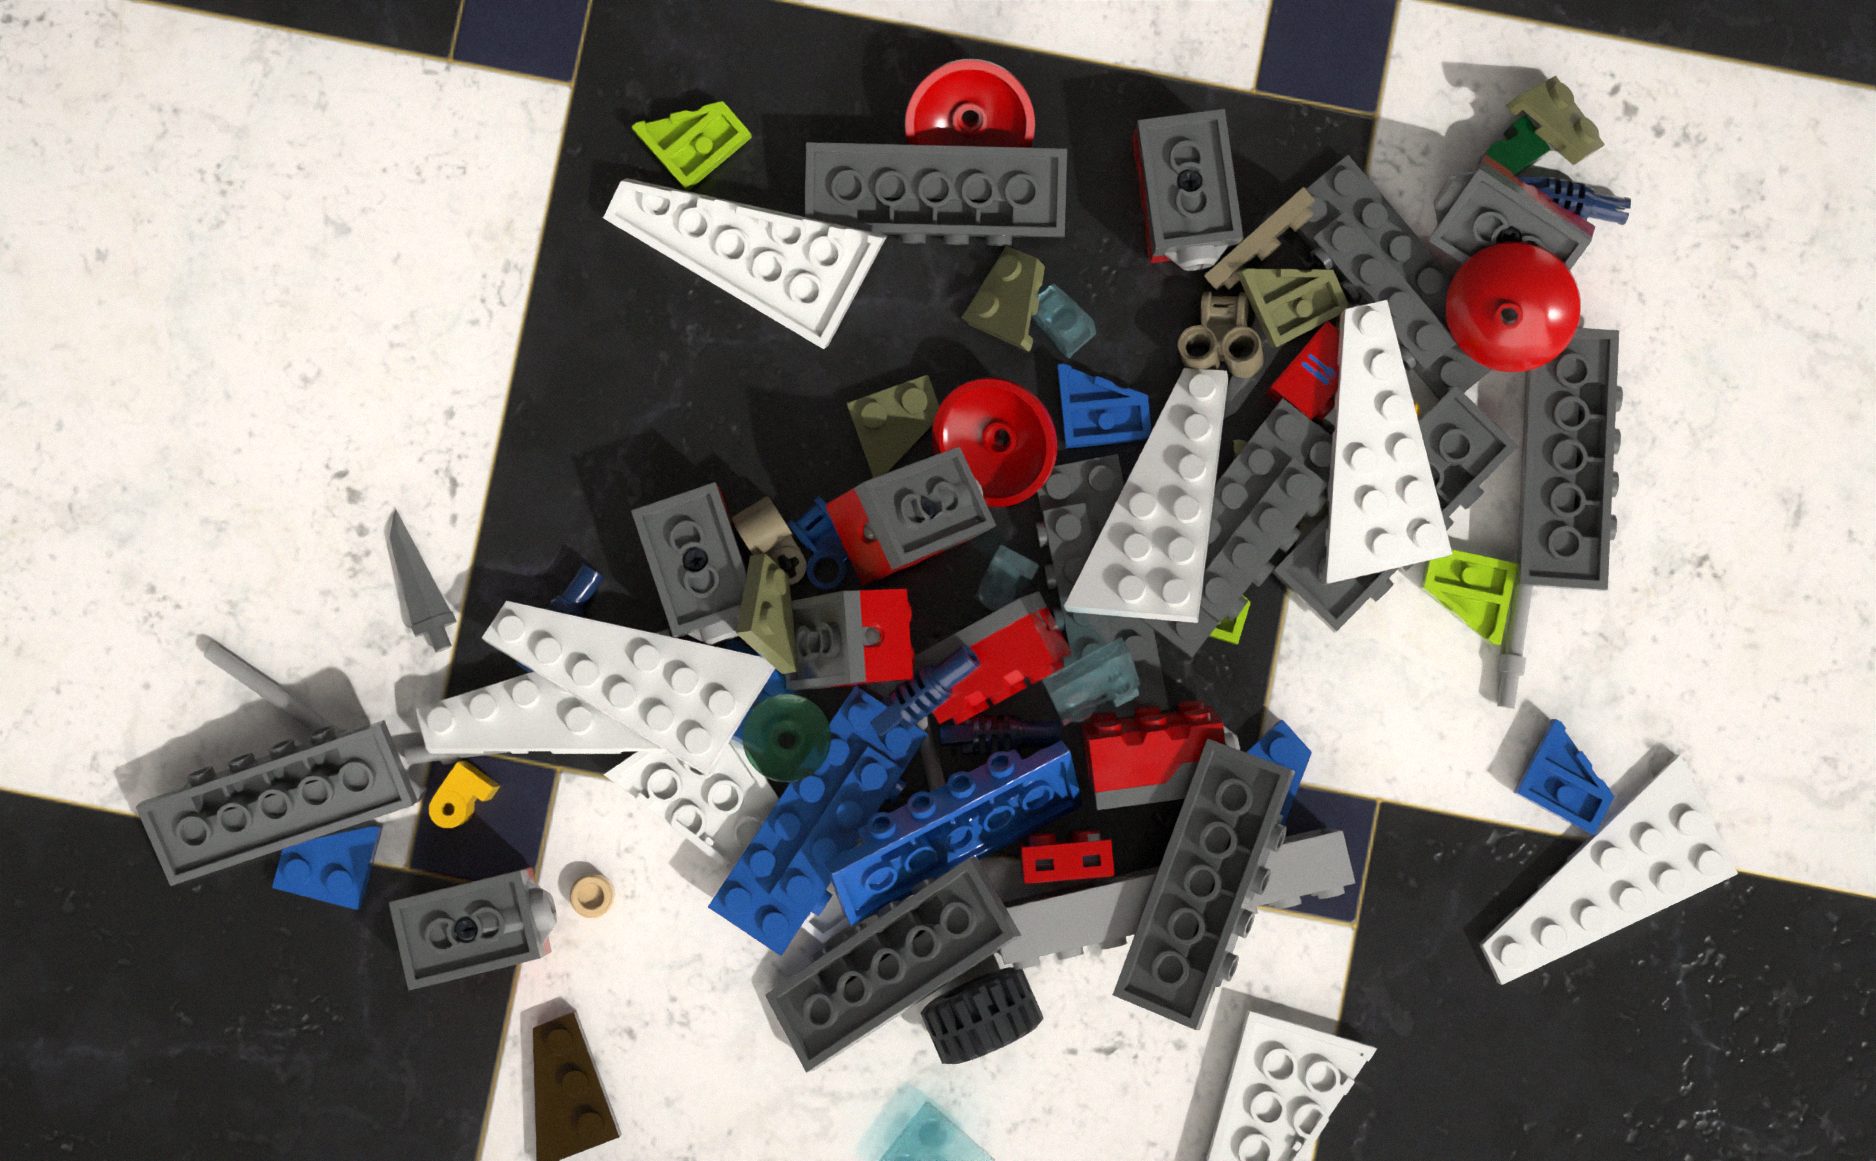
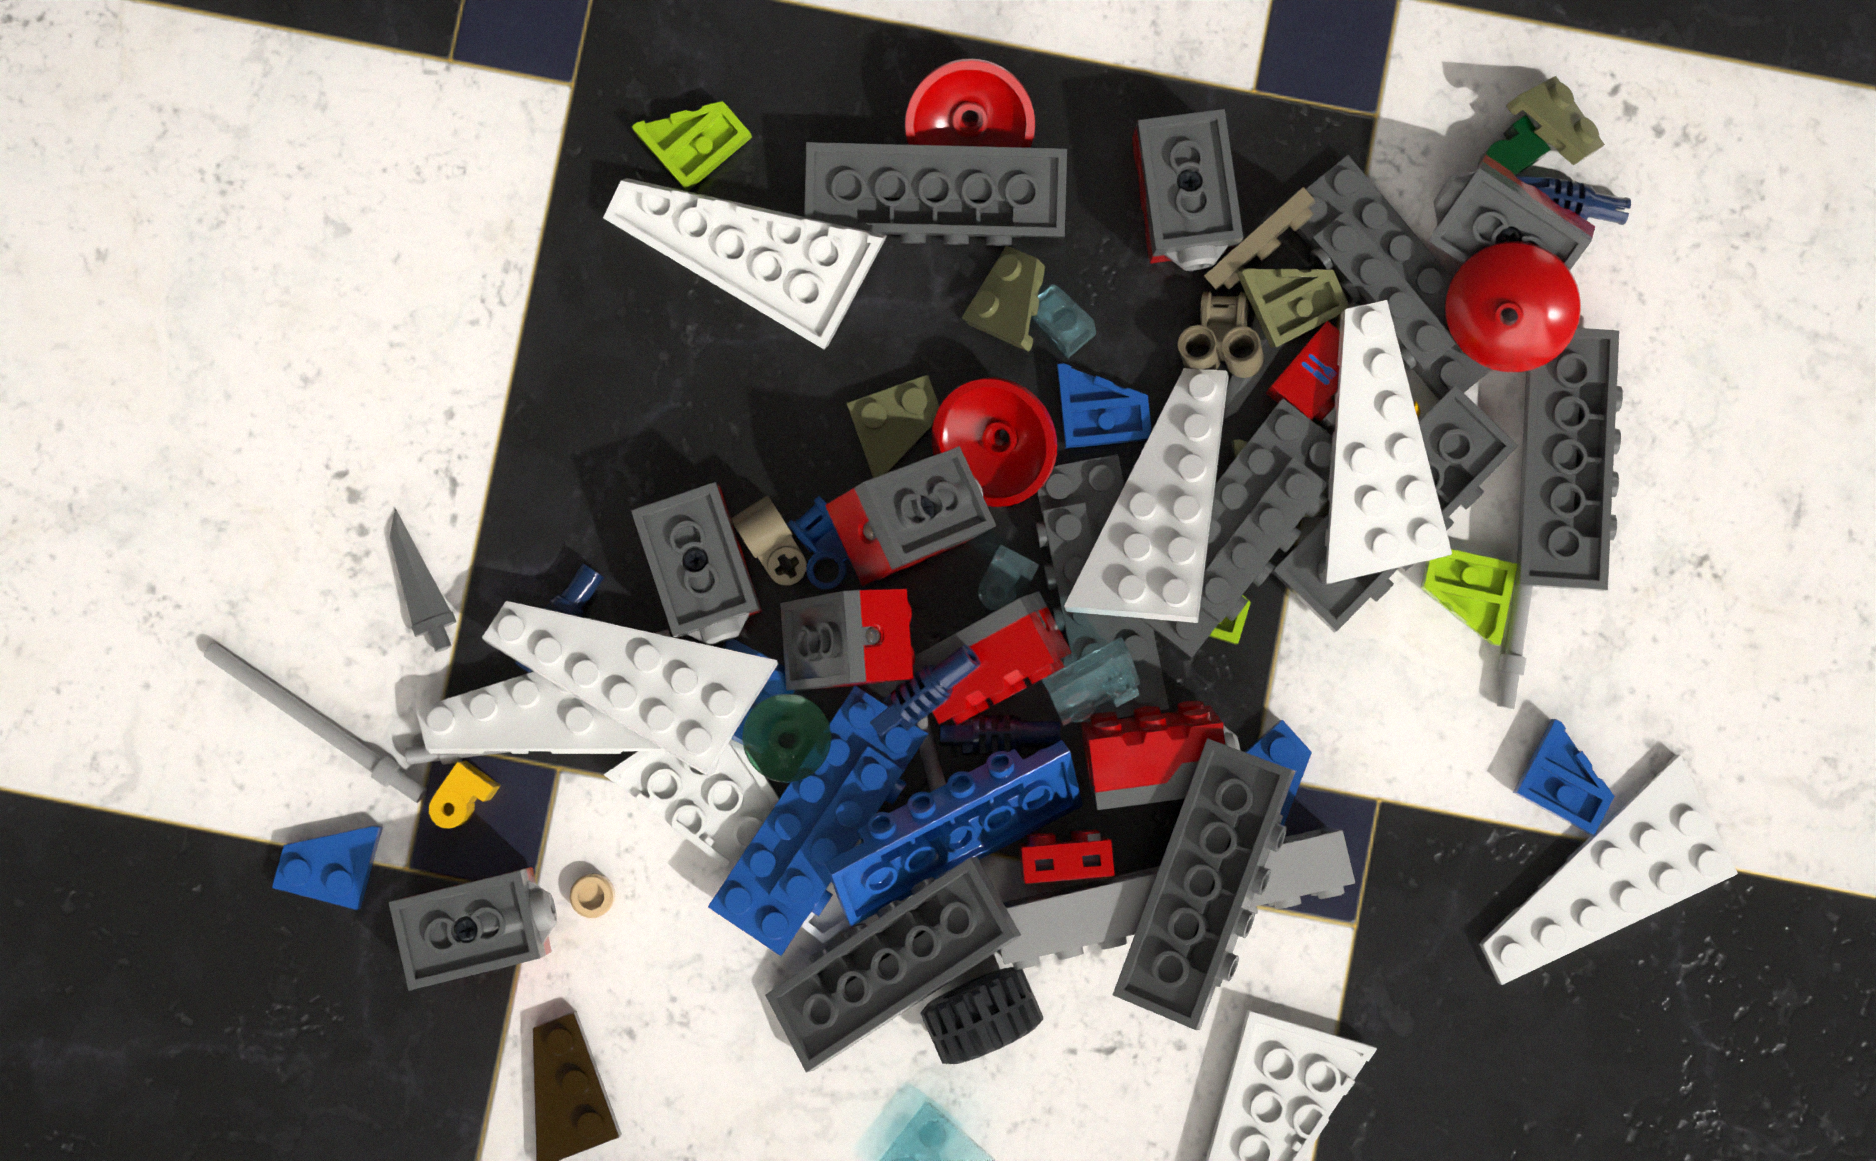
dark grey plate [136,720,417,886] -> none
olive wing [736,553,798,674] -> none

